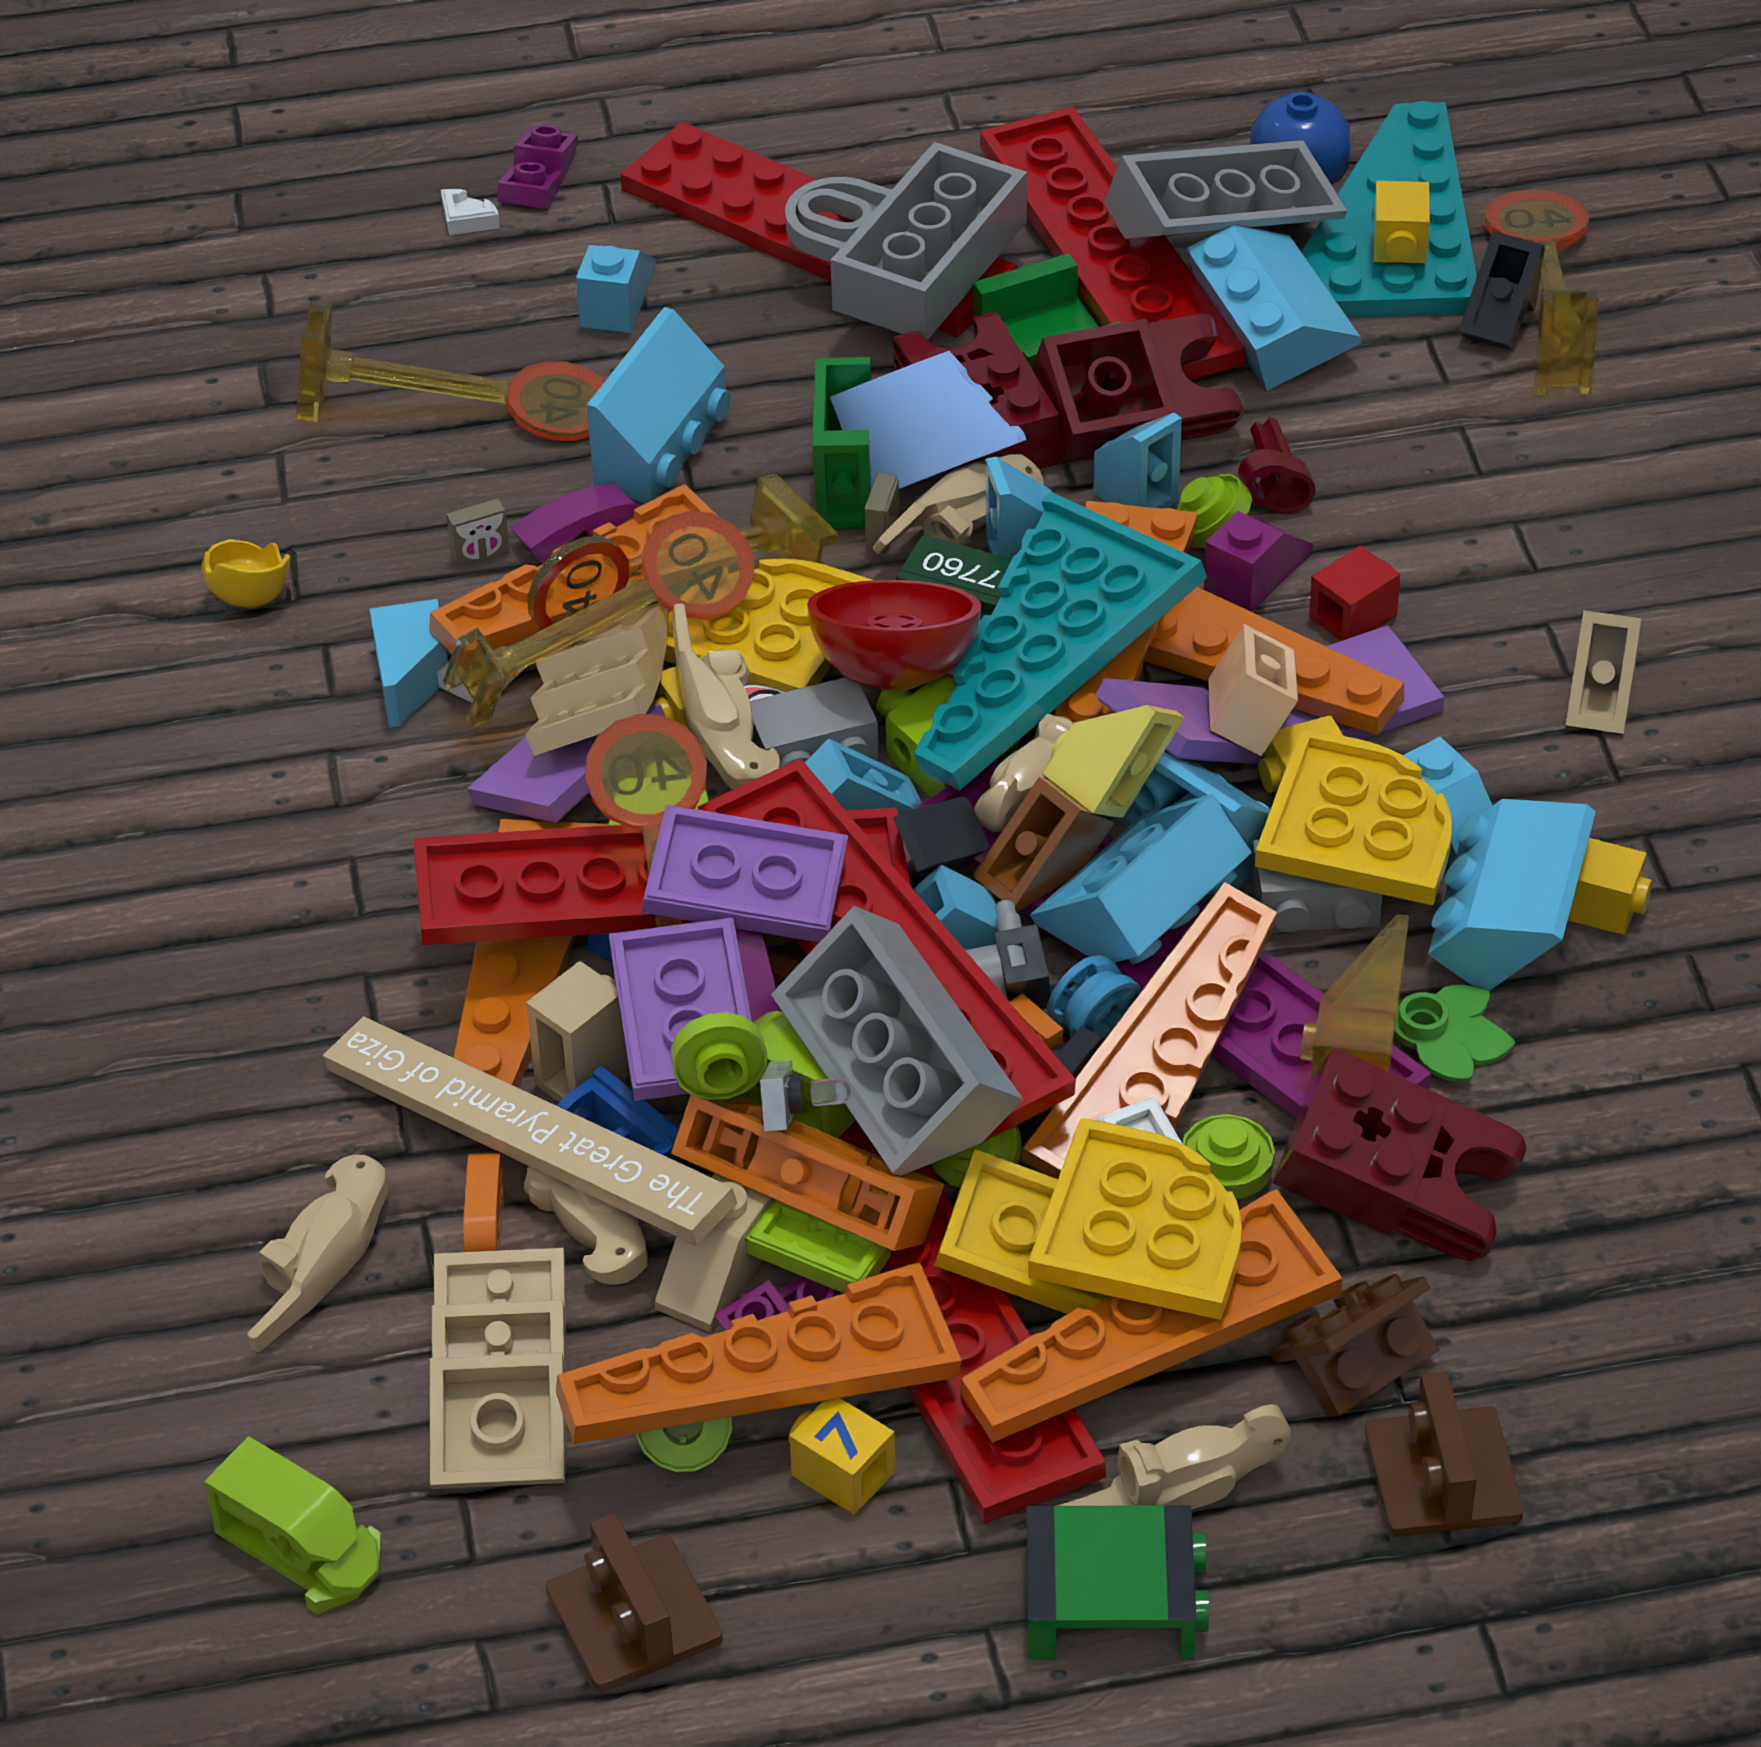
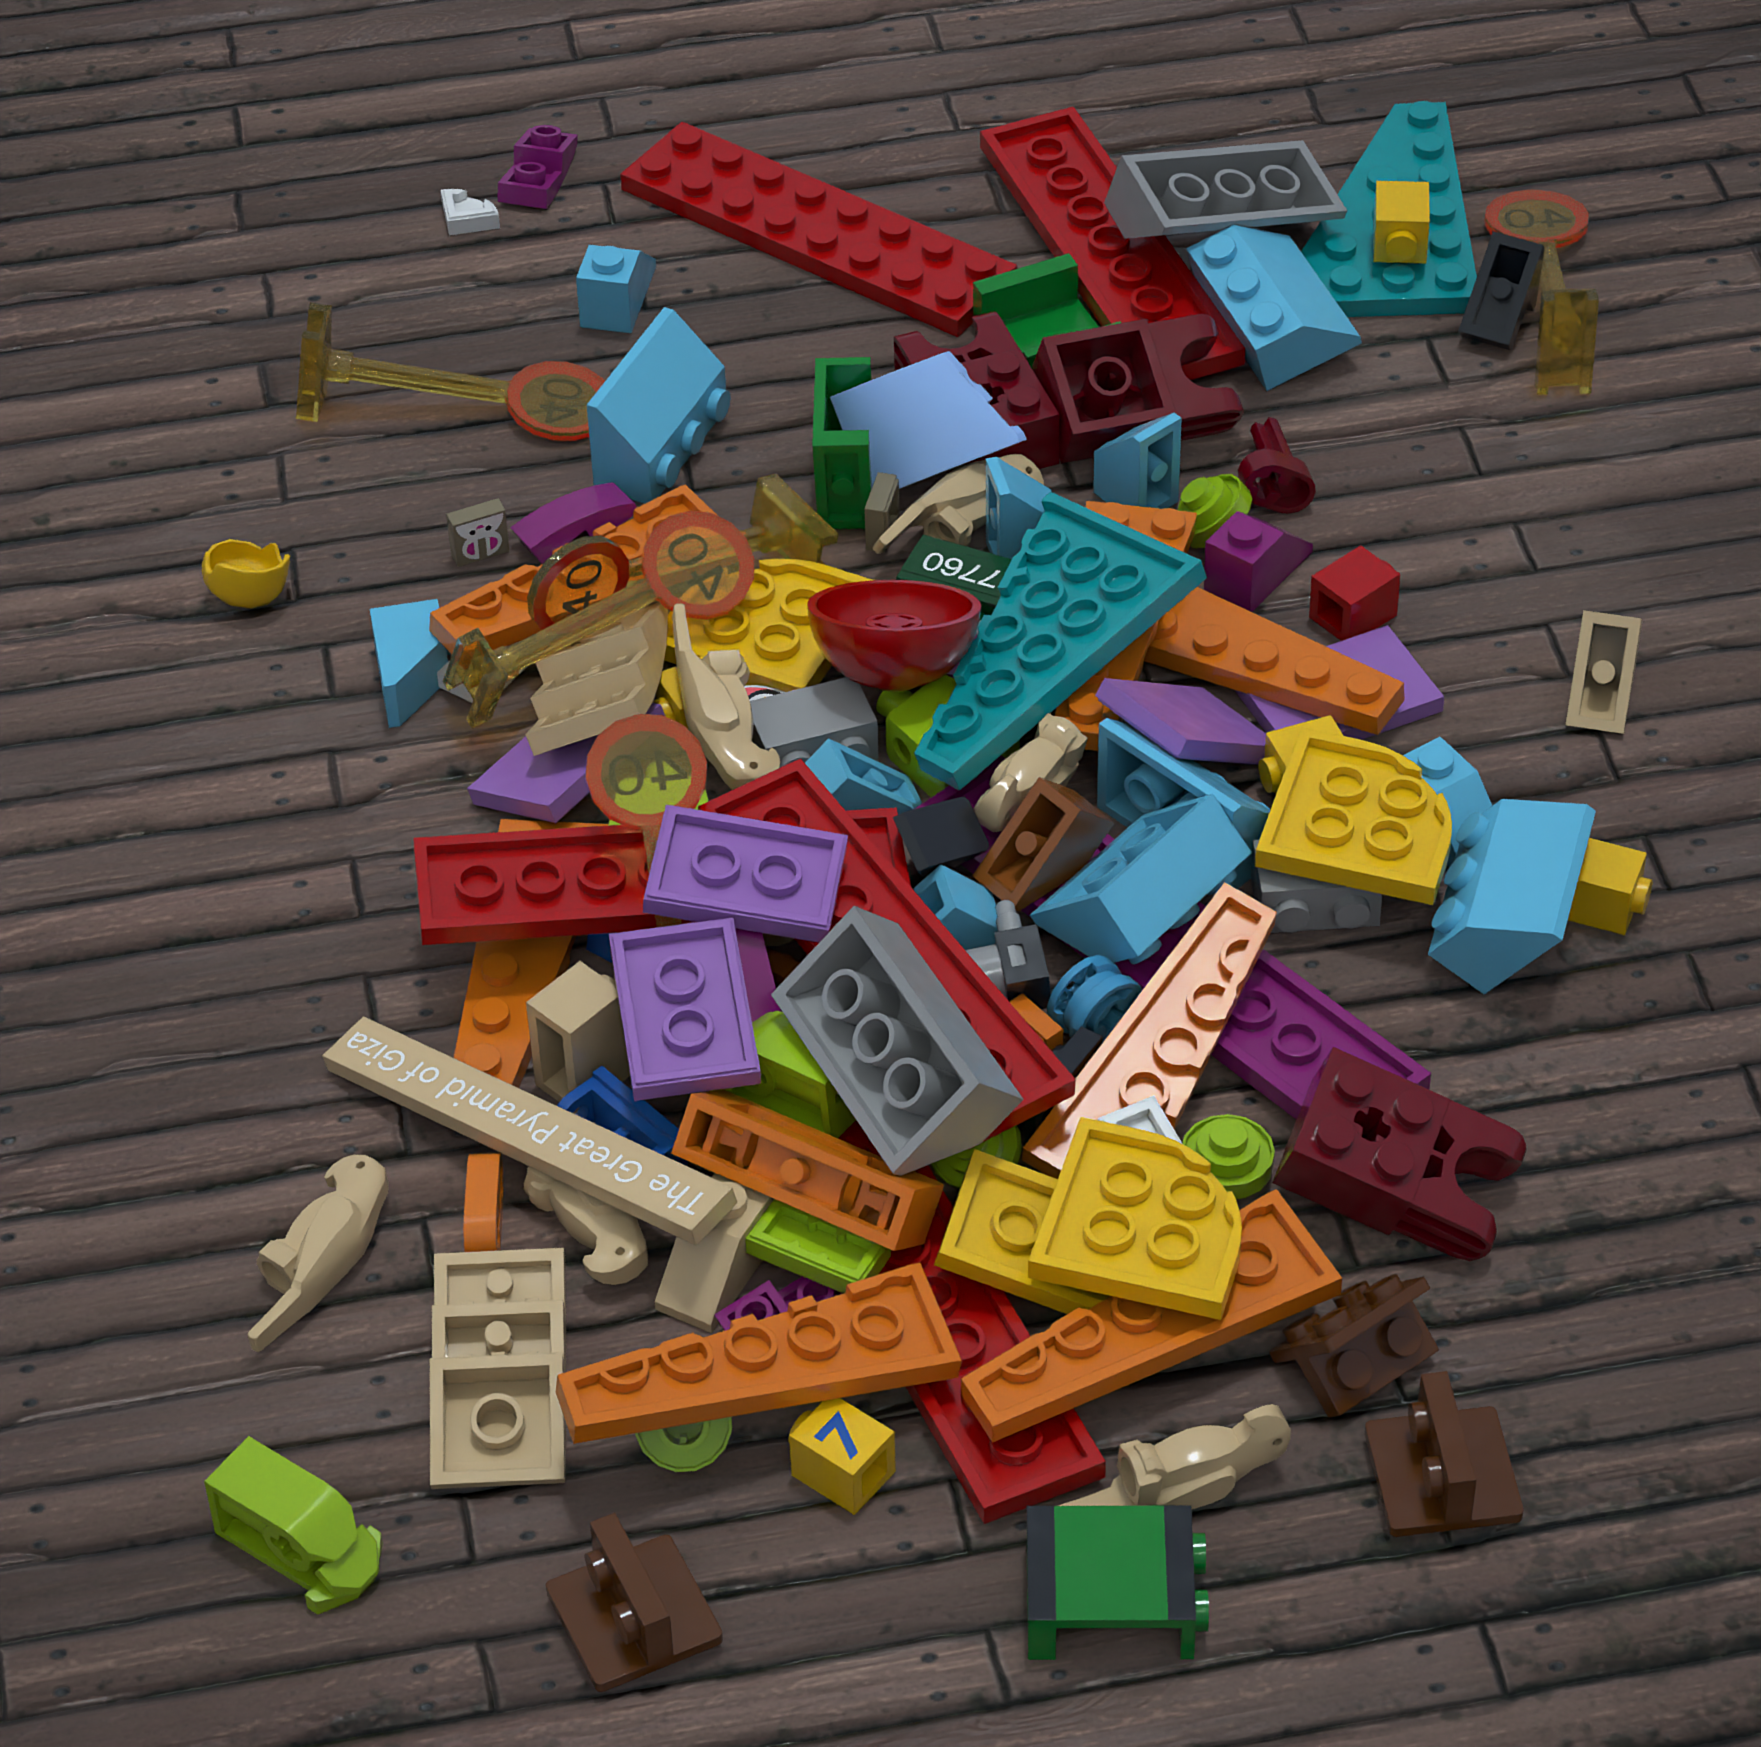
lime plate [671,1012,767,1101] -> none
piece [760,1060,851,1131] -> none
light grey brick [785,142,1027,340] -> none
light yellow slope [1042,705,1185,818] -> none
light nougat brick [1208,624,1298,756] -> none
blue cylinder [1250,92,1351,184] -> none
clear yellow slope [1301,914,1409,1081] -> none
bright green plate [1391,985,1515,1083] -> none

